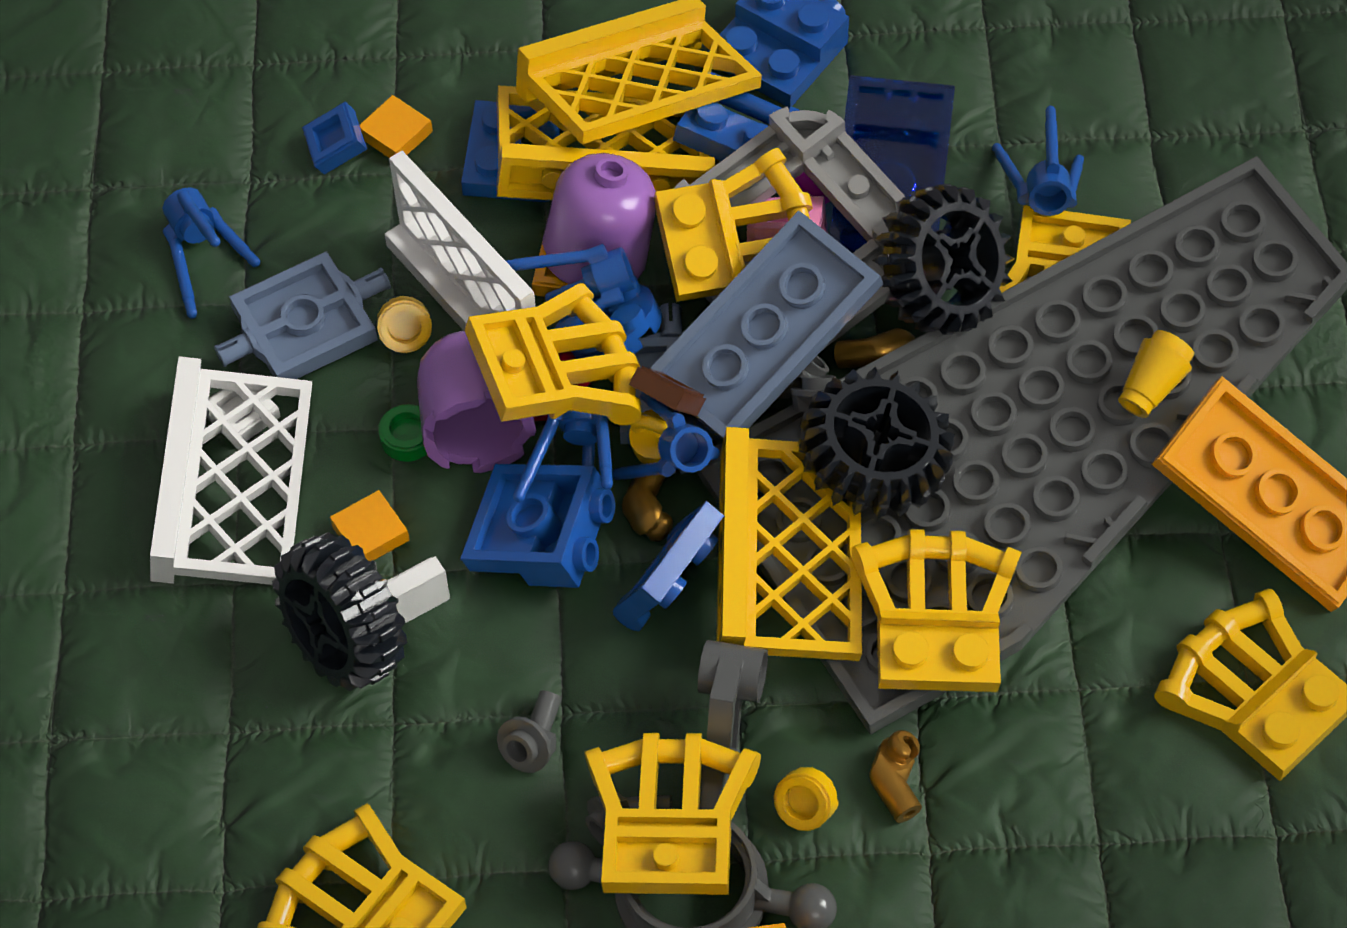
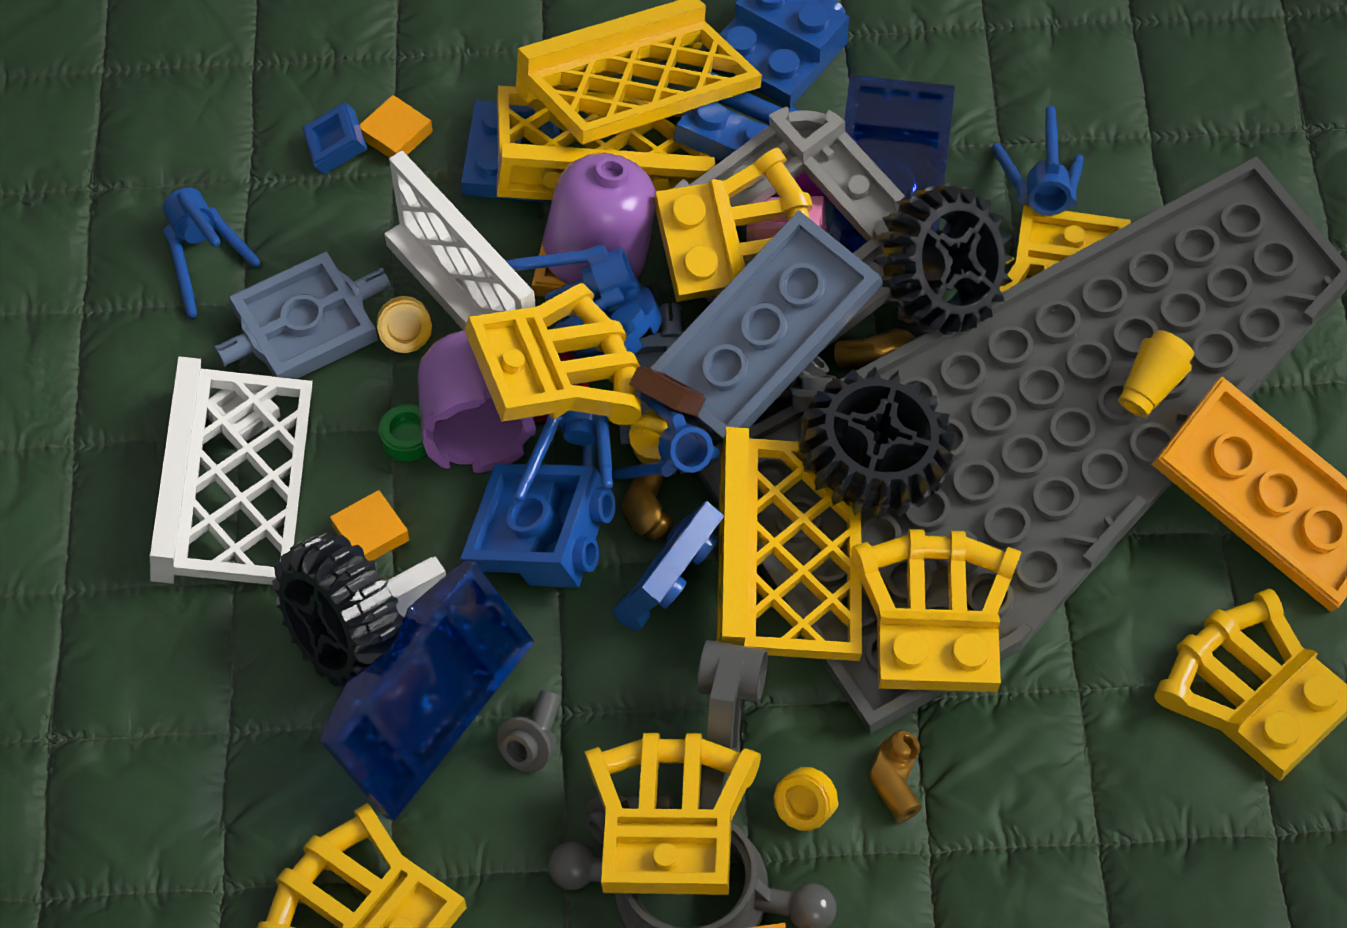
none -> clear blue slope [320,561,535,821]

